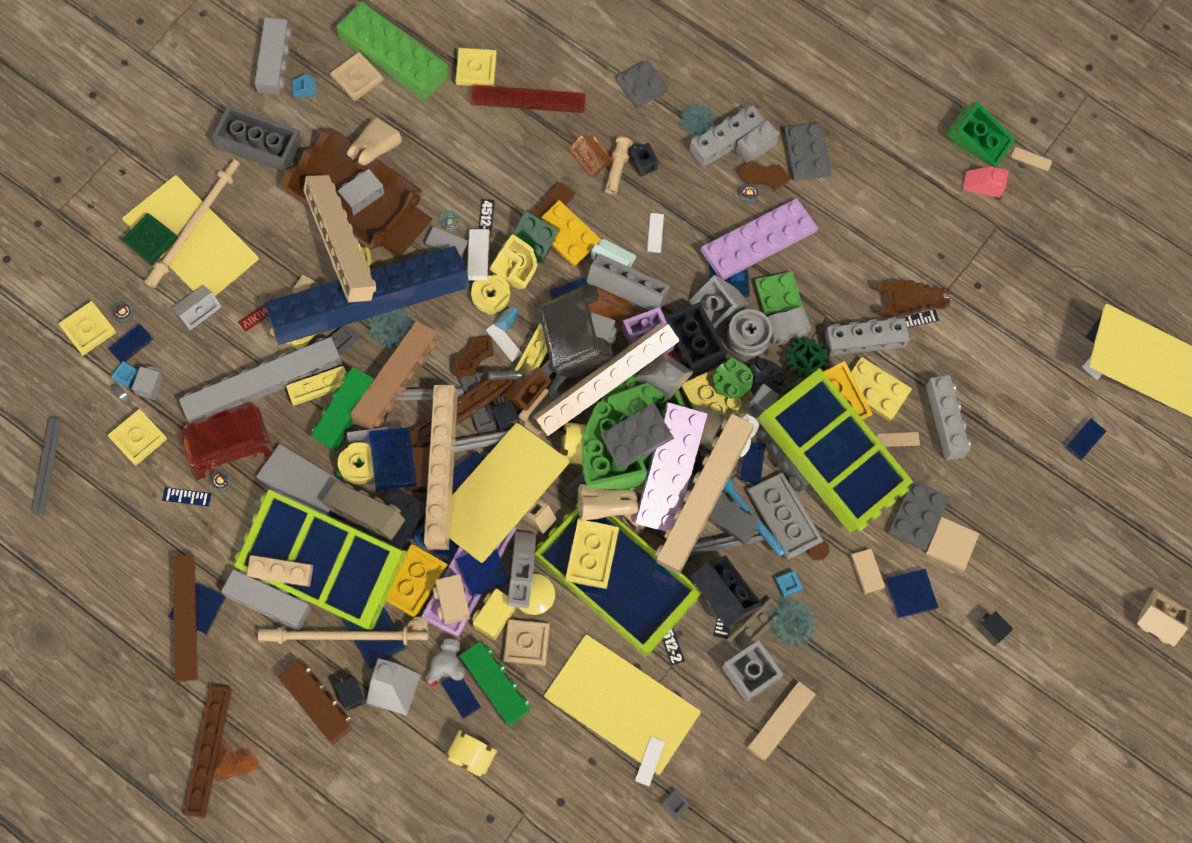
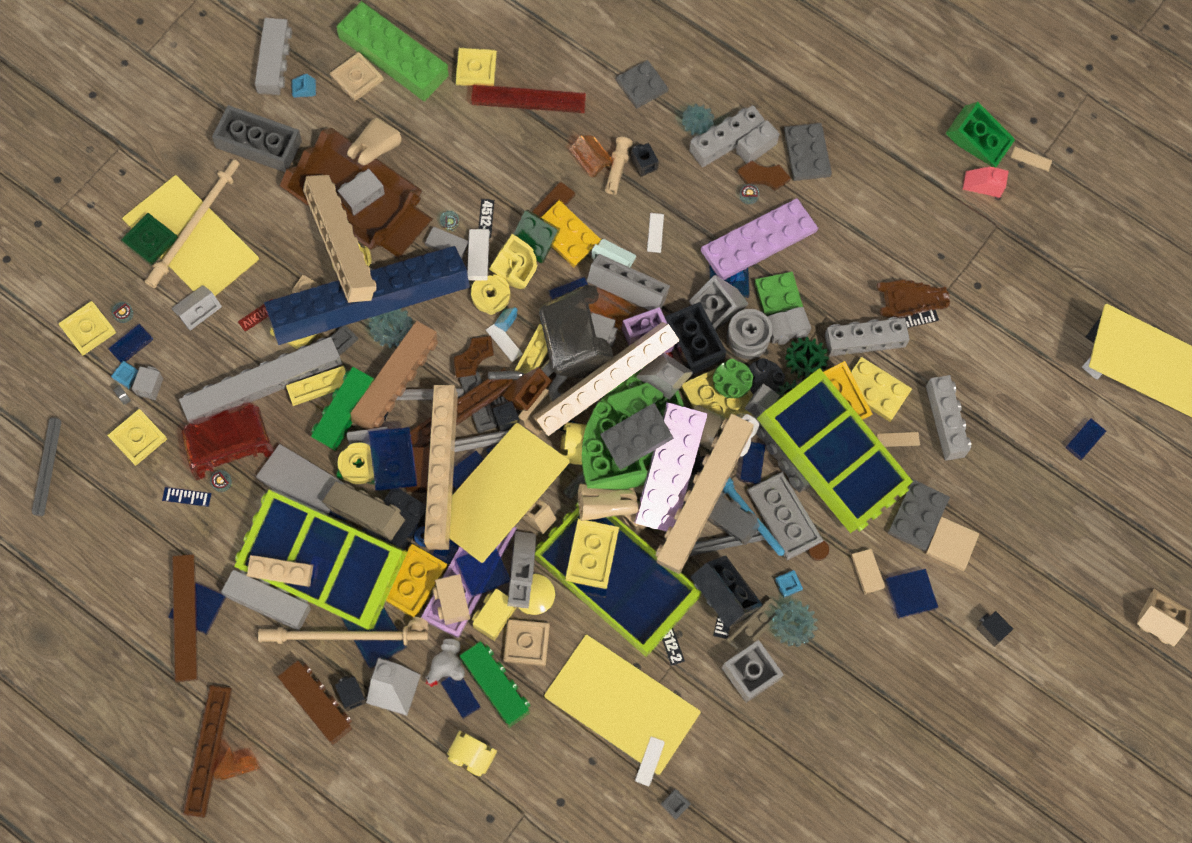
tan tile [748,682,816,761] -> none

